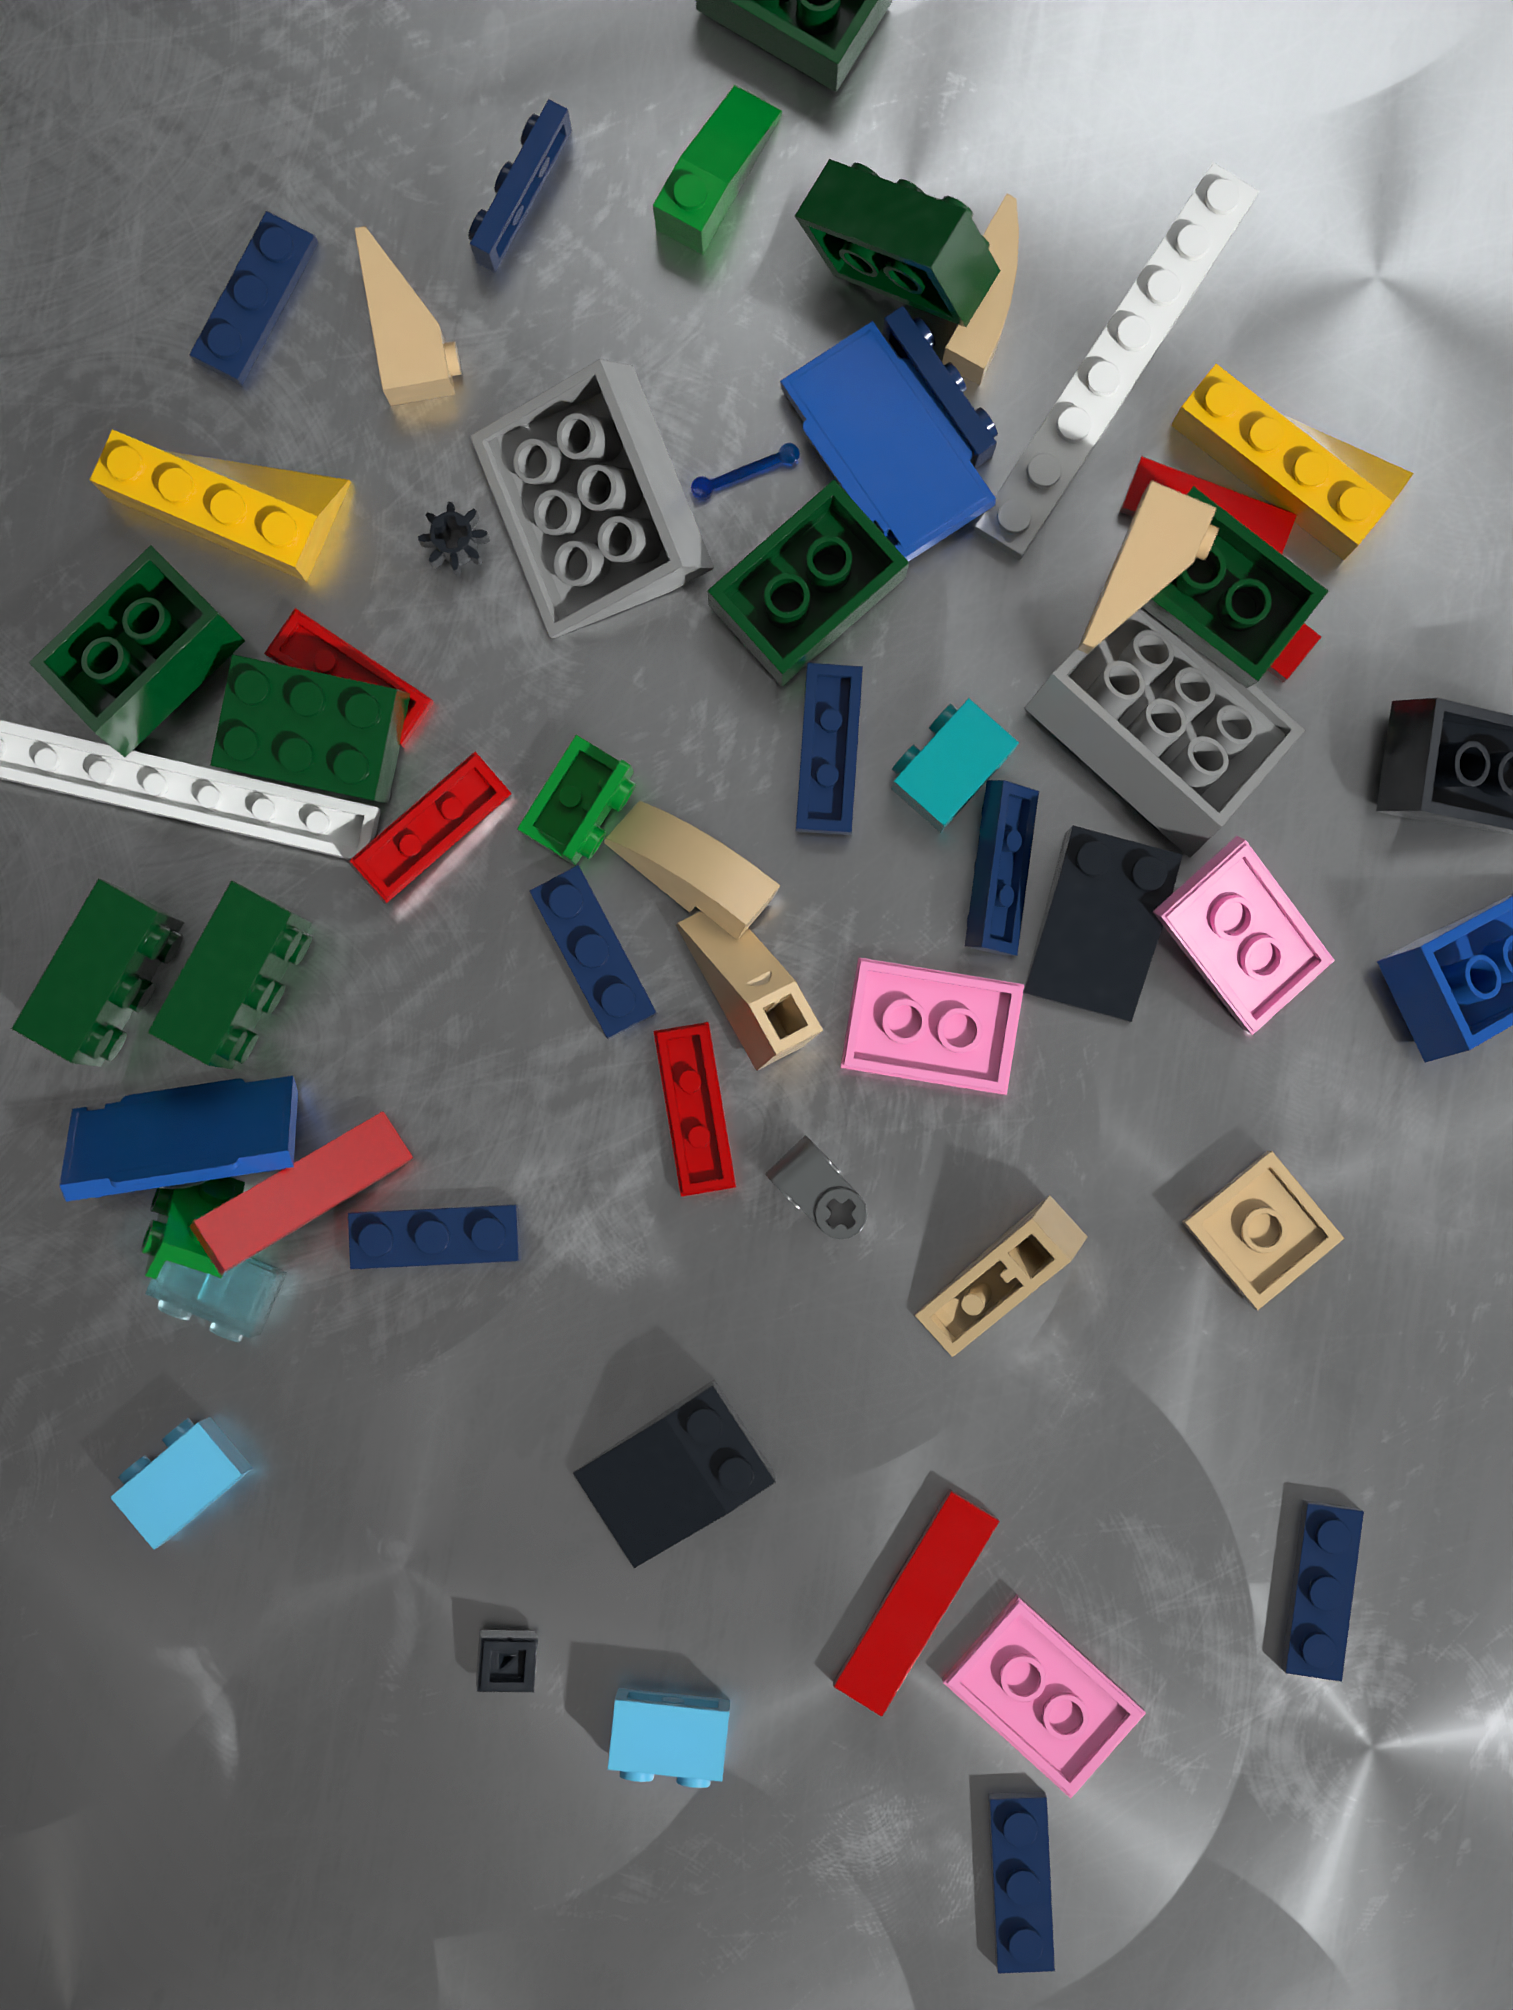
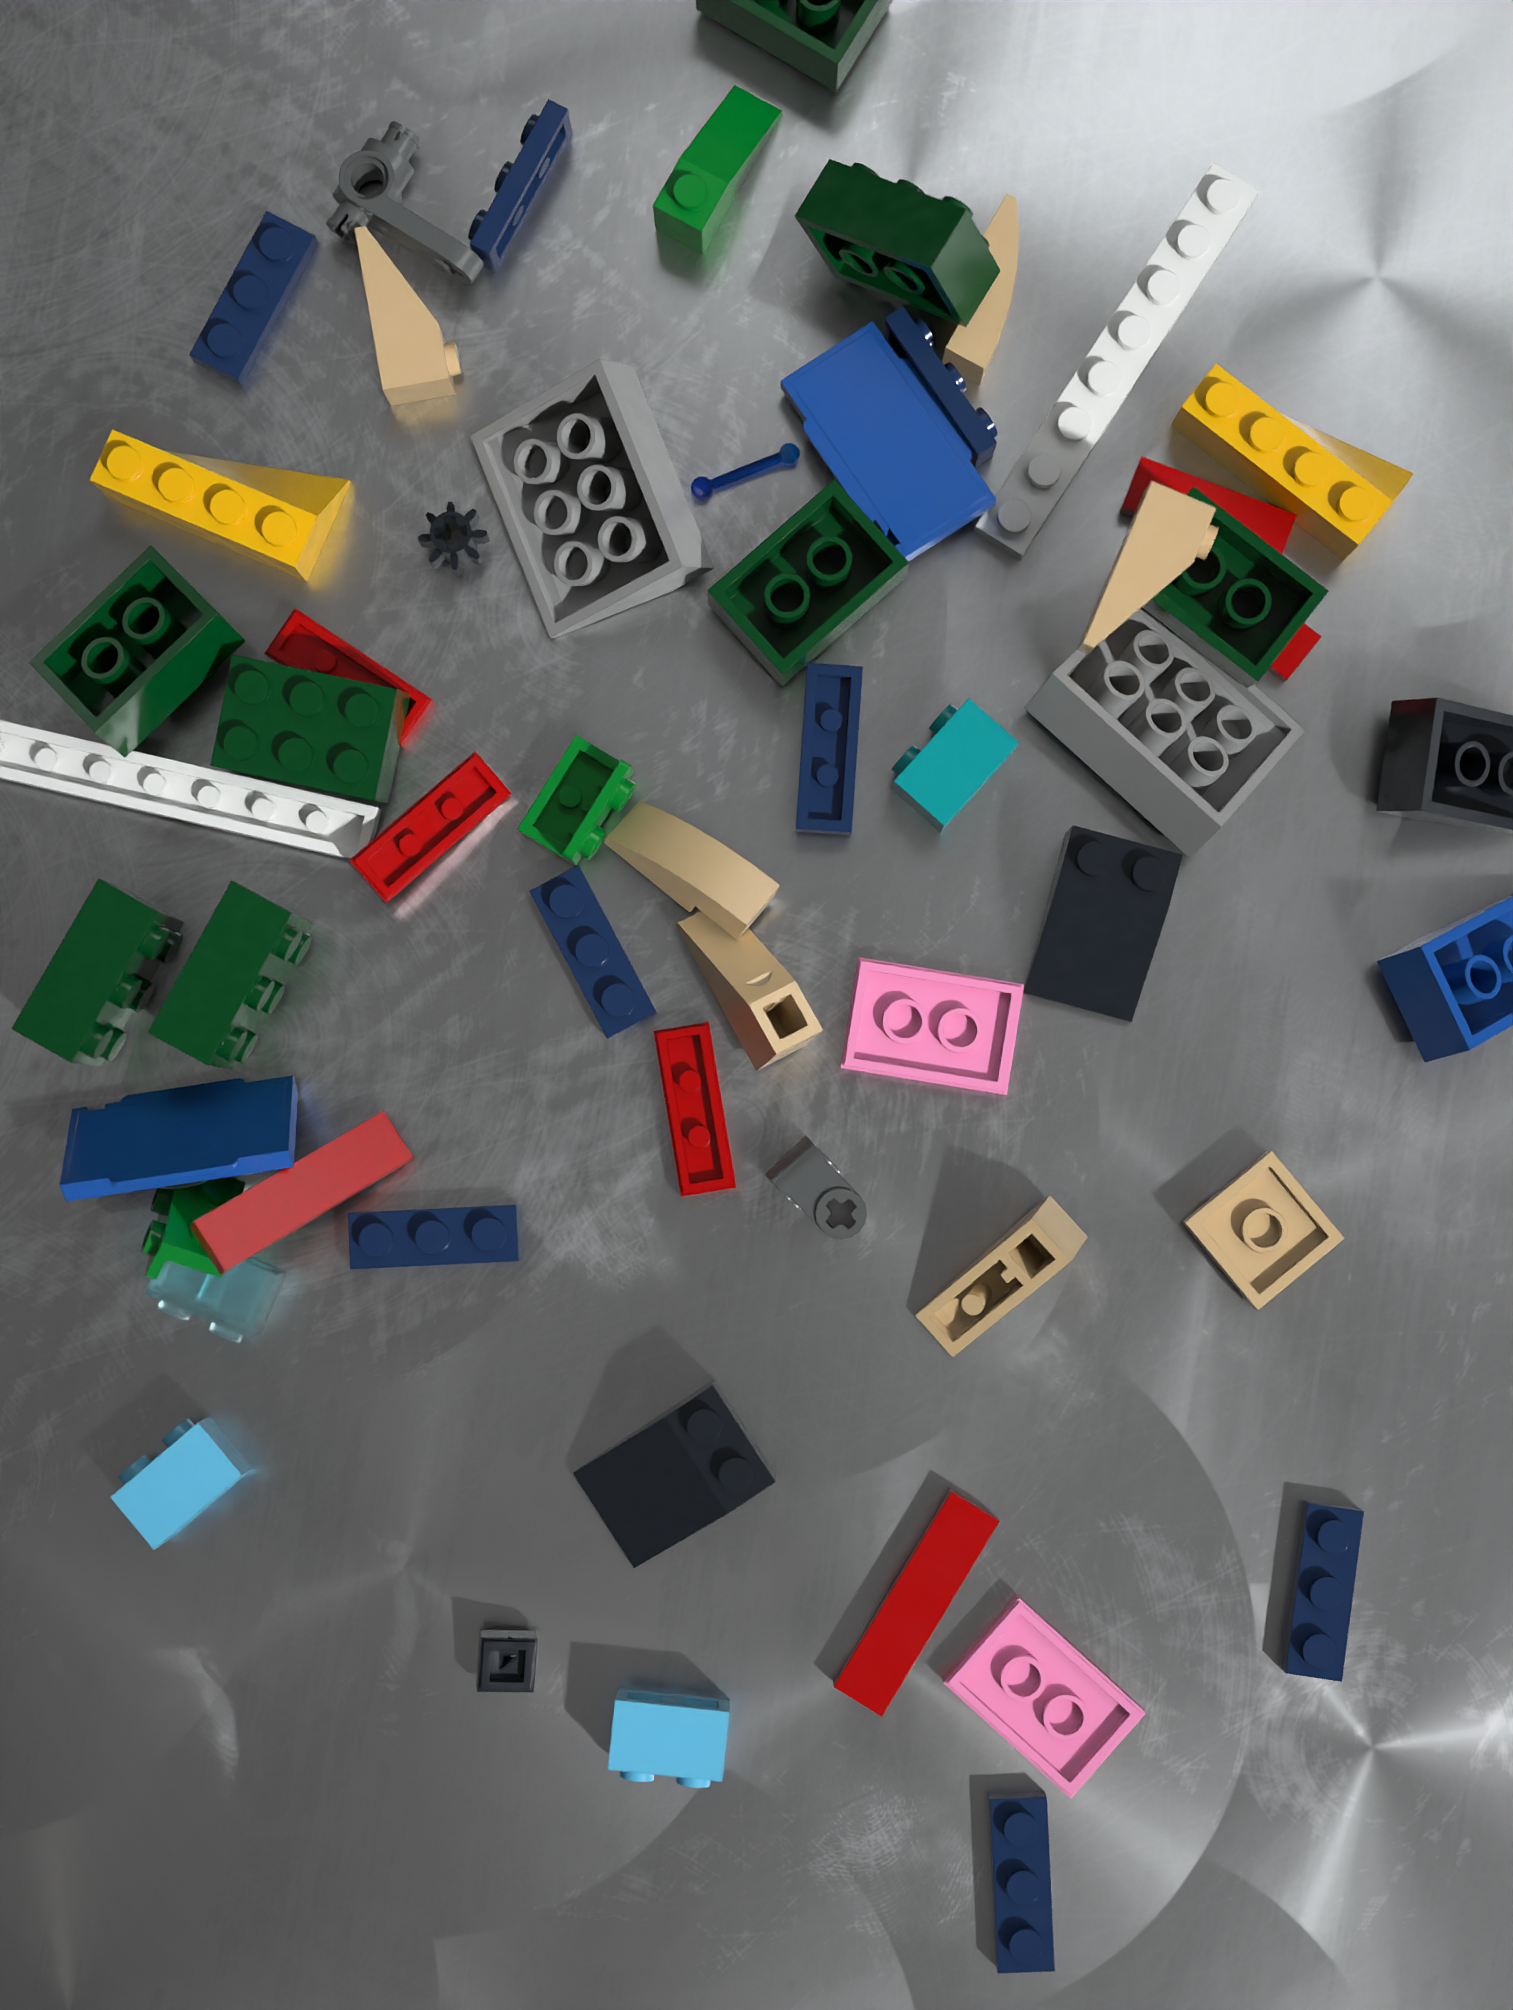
dark blue plate [965,780,1039,956] -> none
bright pink tile [1153,836,1335,1035] -> none
none -> dark grey piece [326,121,484,285]

